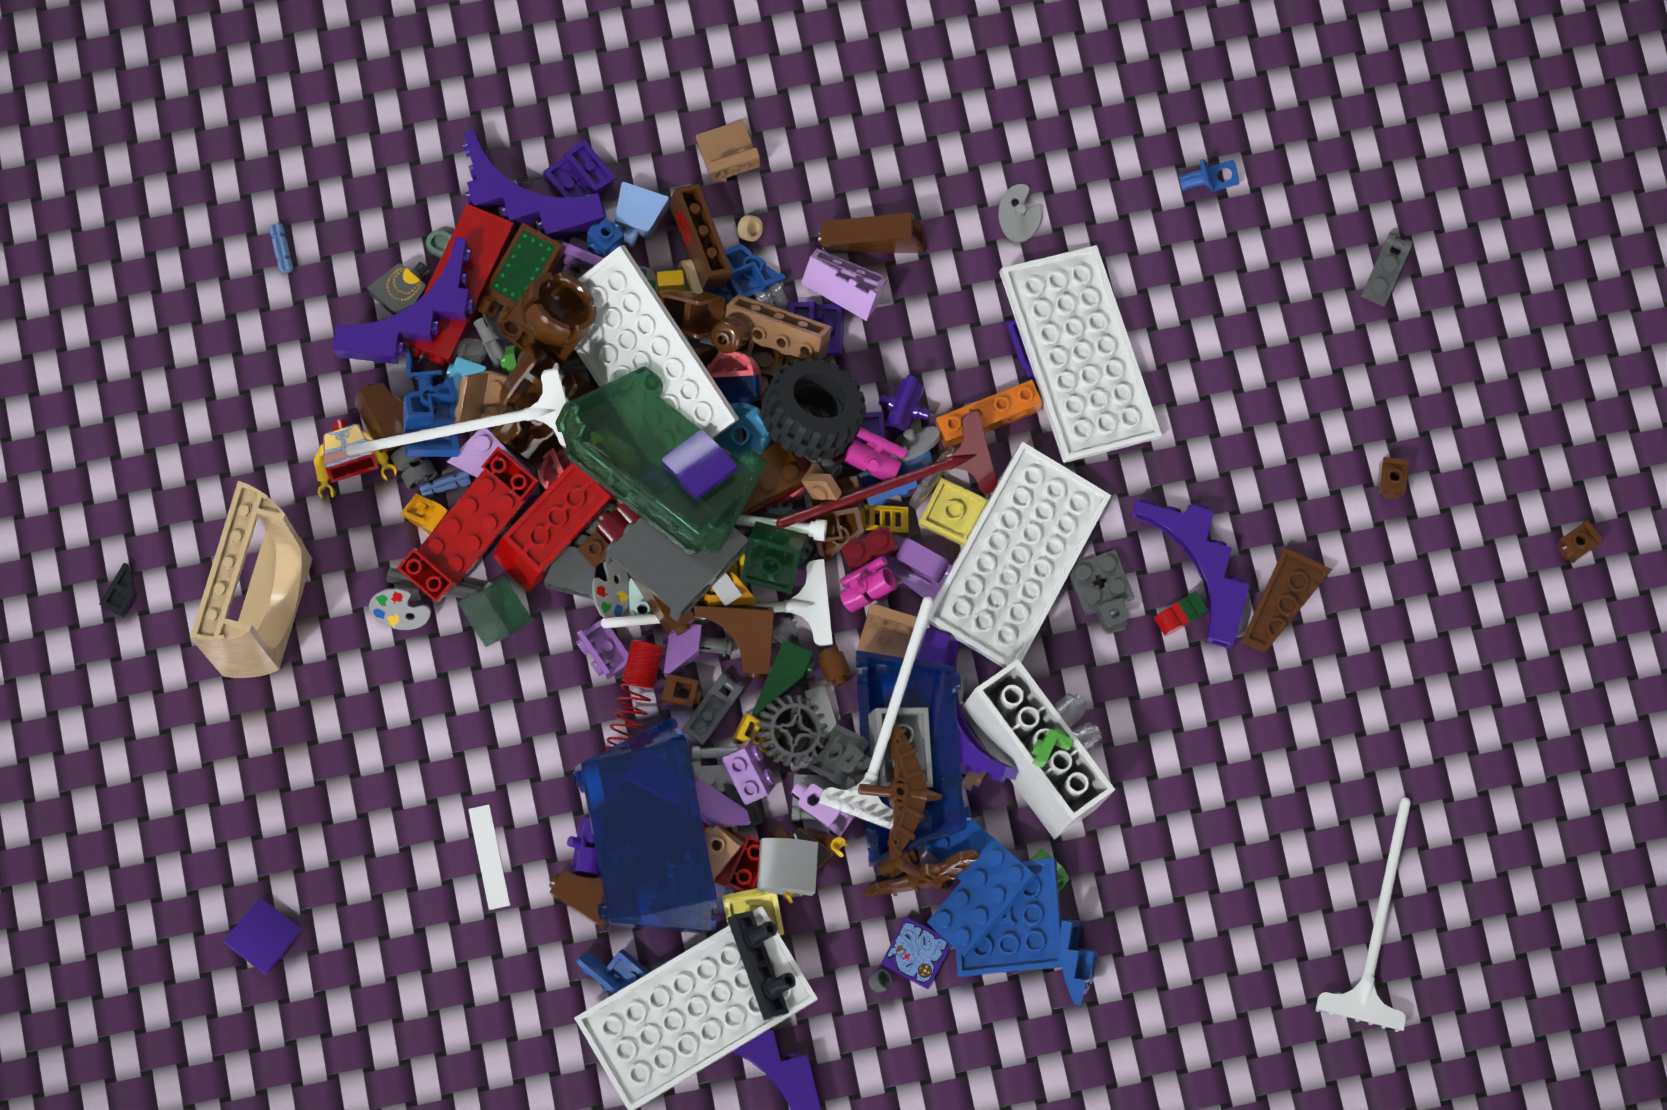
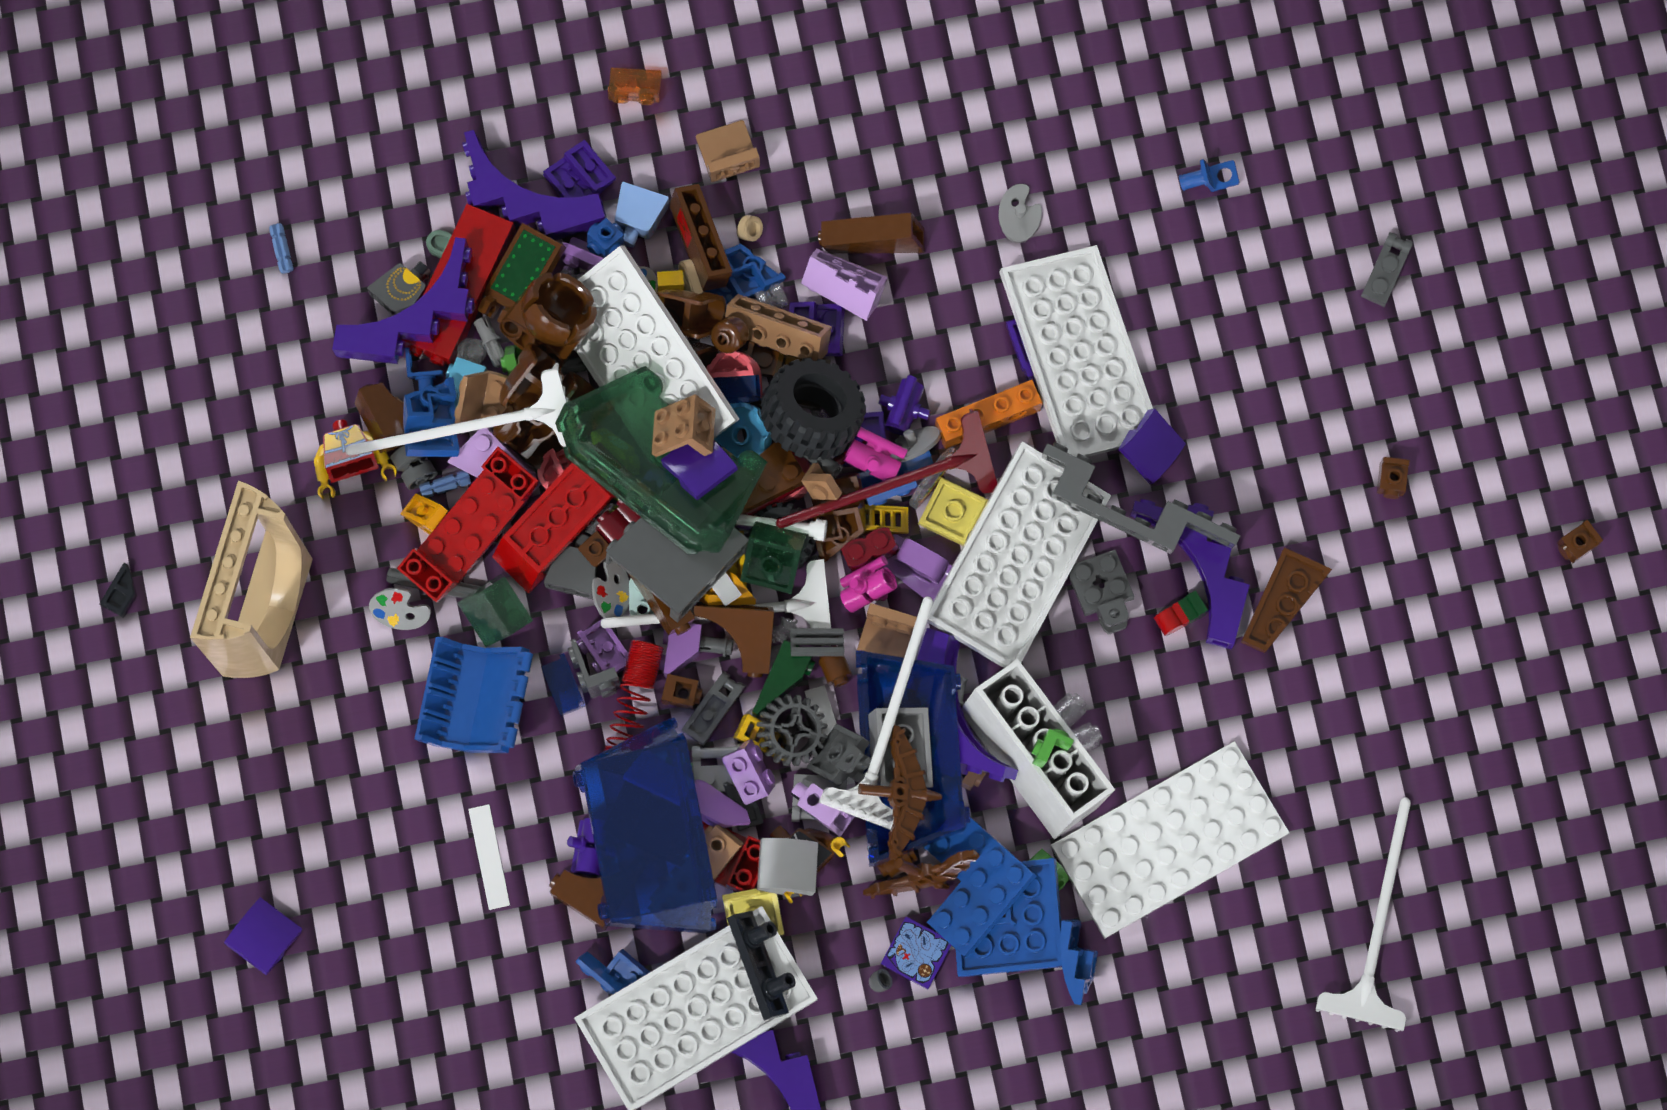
none -> blue hinge [414,637,533,753]
none -> clear blue panel [541,653,585,716]
none -> dark grey bracket [567,638,621,699]
none -> clear orange bracket [608,68,662,105]
none -> medium nougat bracket [652,394,716,457]
none -> dark grey tile [790,628,845,656]
none -> dark grey bracket [1042,442,1241,554]
none -> white plate [1050,741,1289,939]
none -> dark purple slope [1118,408,1186,484]

